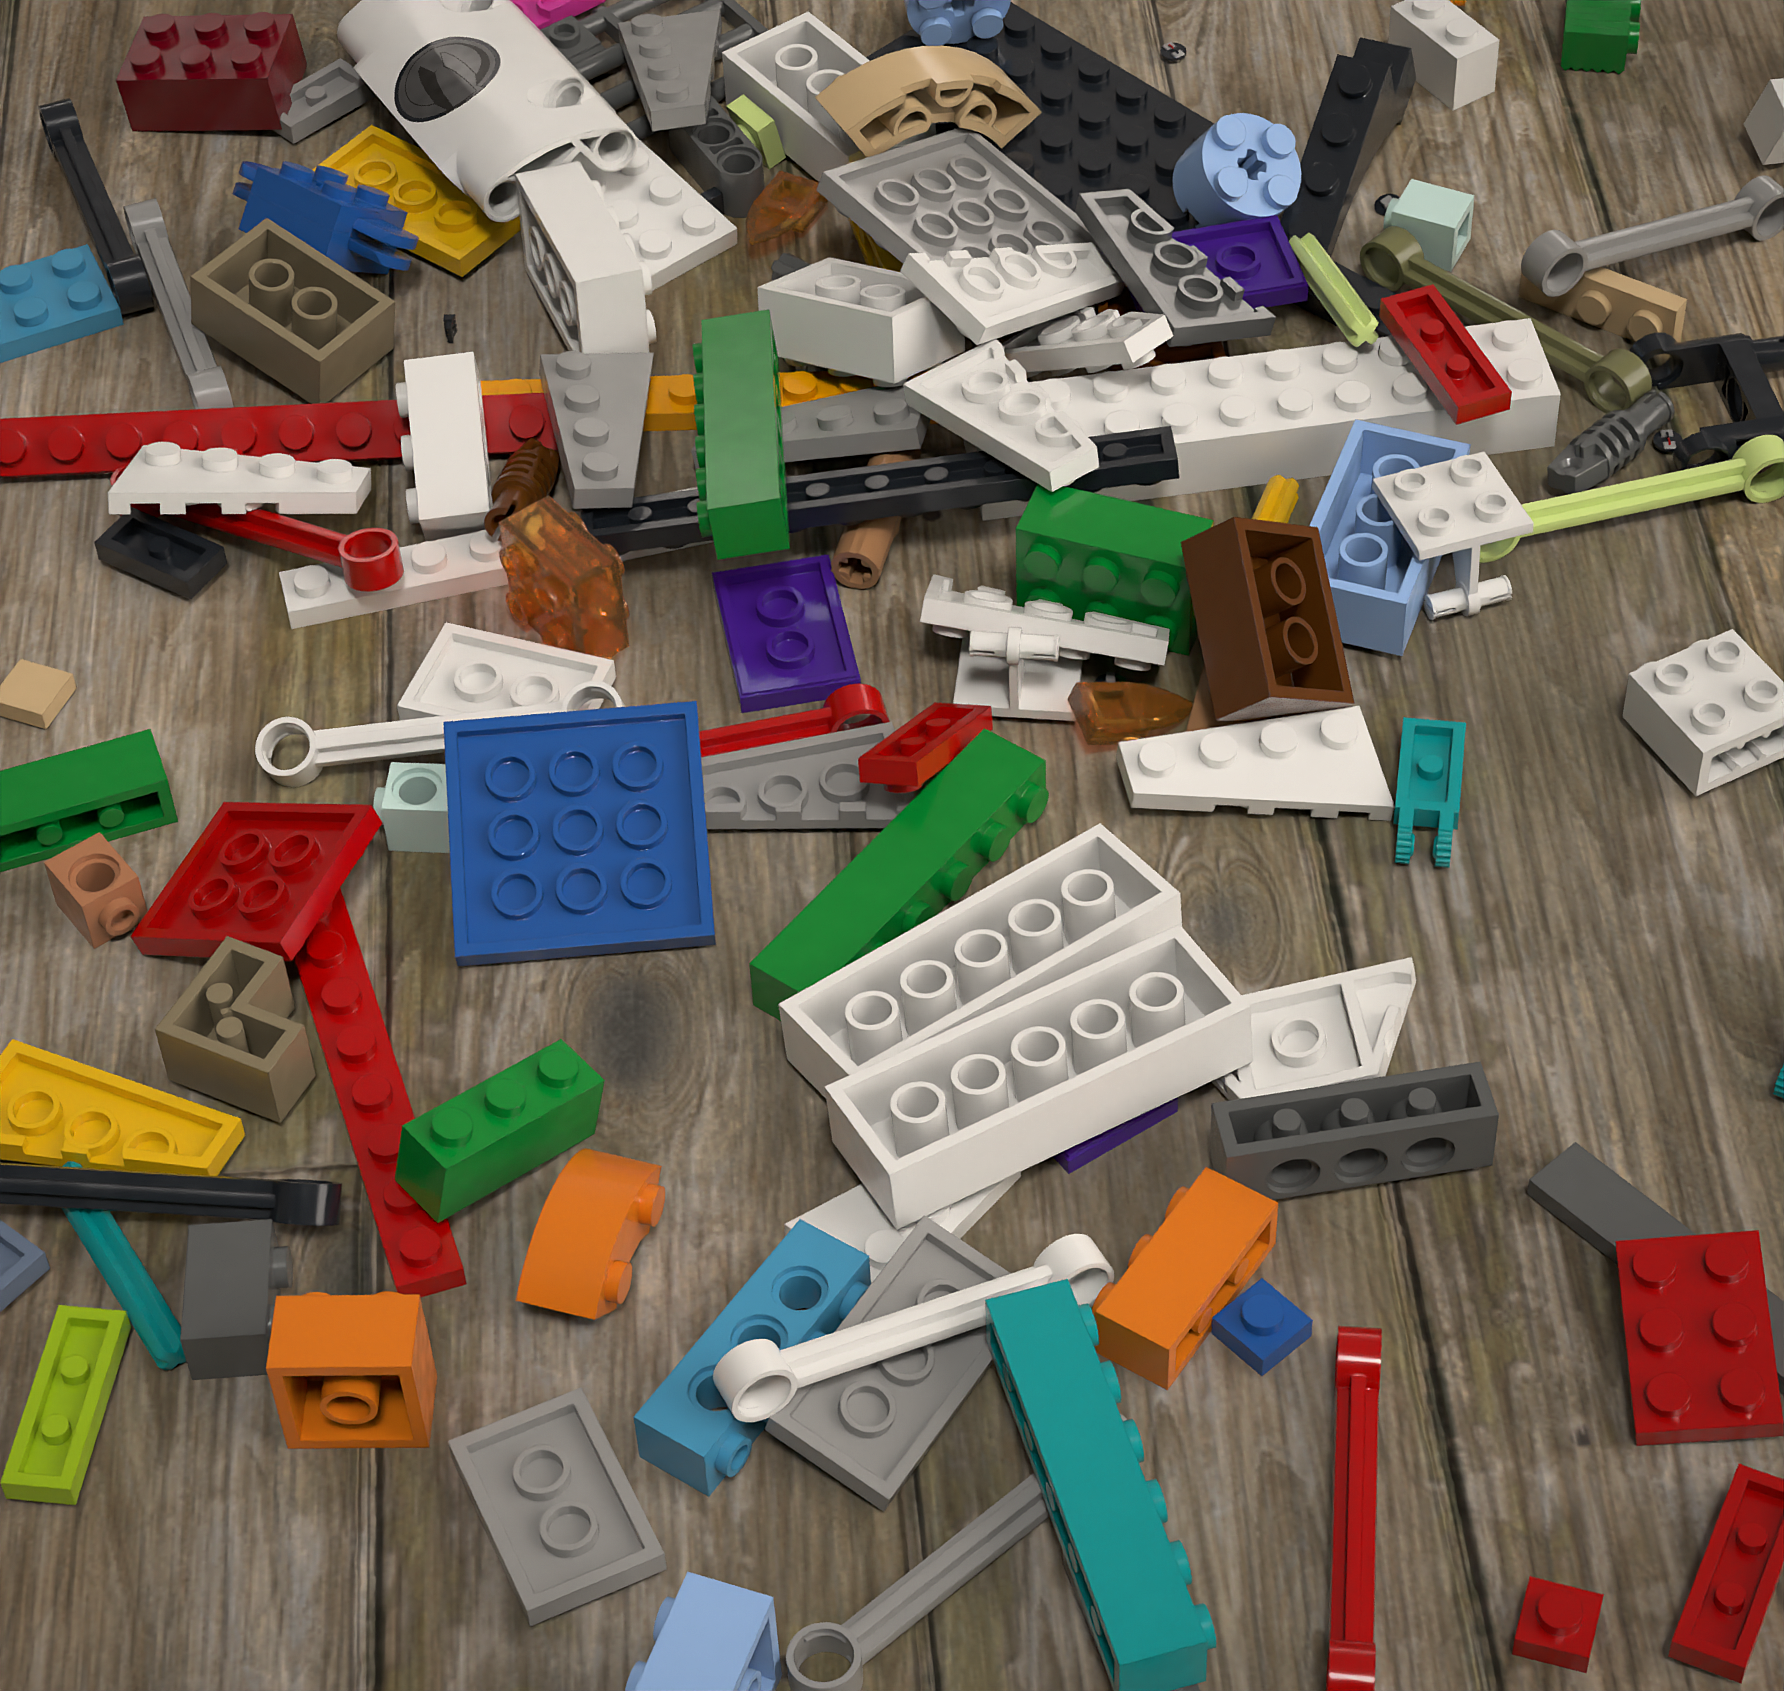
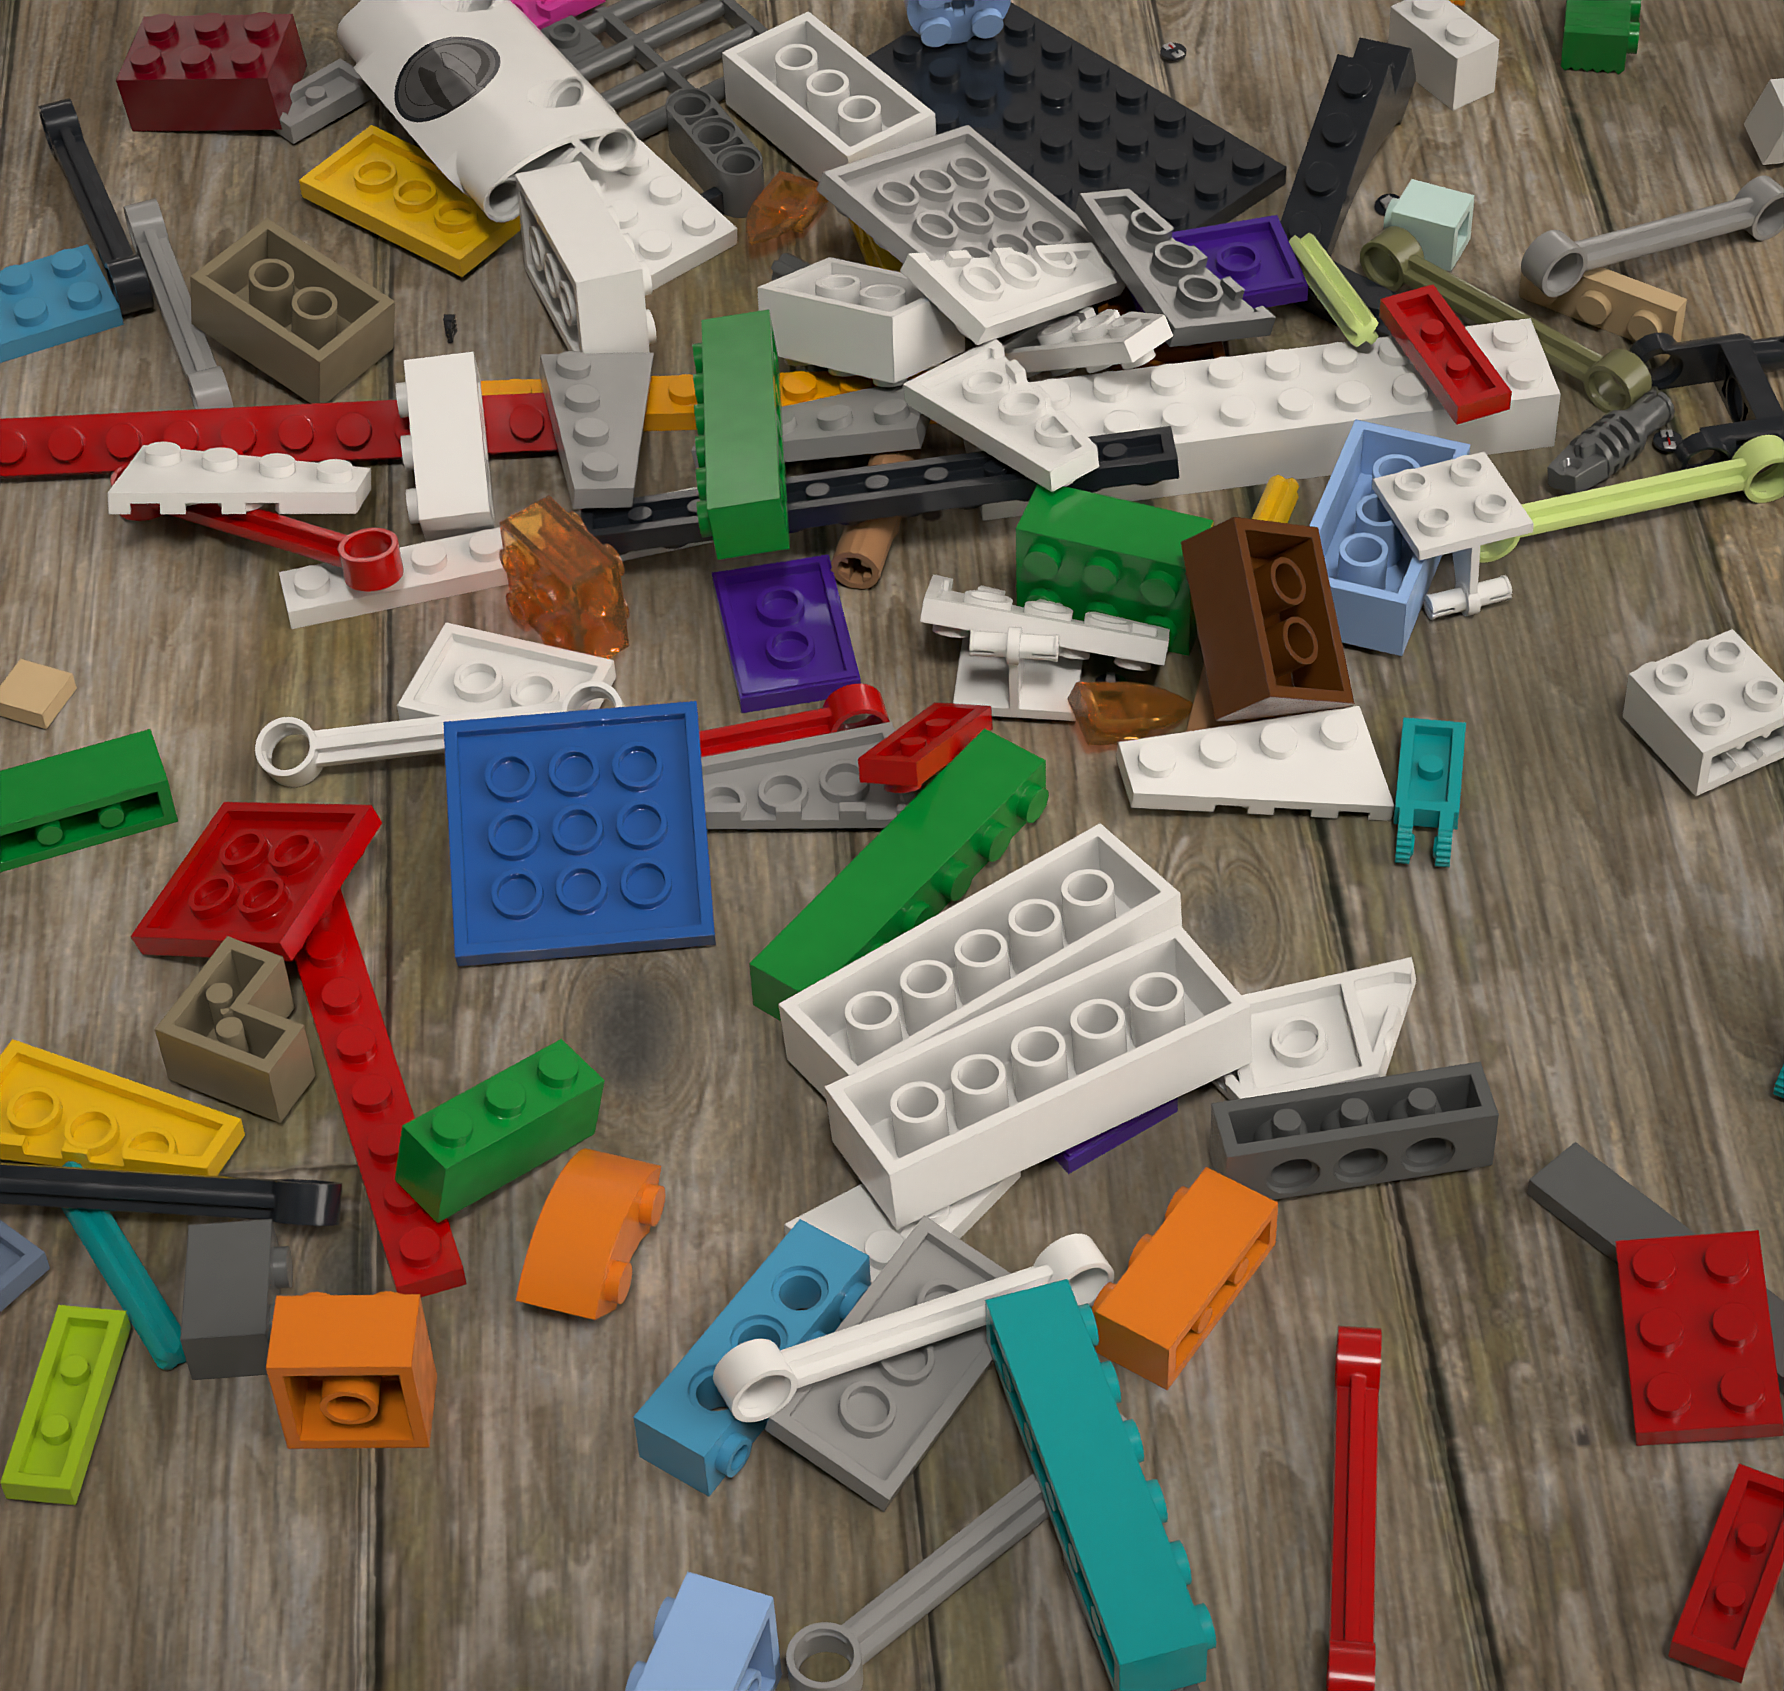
nougat brick [44,832,148,949] -> none
black plate [94,507,227,599] -> none
blue brick [232,161,419,274] -> none
light aqua brick [373,762,450,853] -> none
light grey plate [448,1387,667,1626] -> none
reddish brown hinge [484,438,560,542] -> none
light grey wing [618,9,722,131] -> none
yellowish green plate [727,94,786,169] -> none
tan brick [815,45,1042,157] -> none
light blue brick [1173,113,1301,228] -> none
blue plate [1212,1278,1313,1376] -> none
red plate [1512,1576,1604,1673] -> none

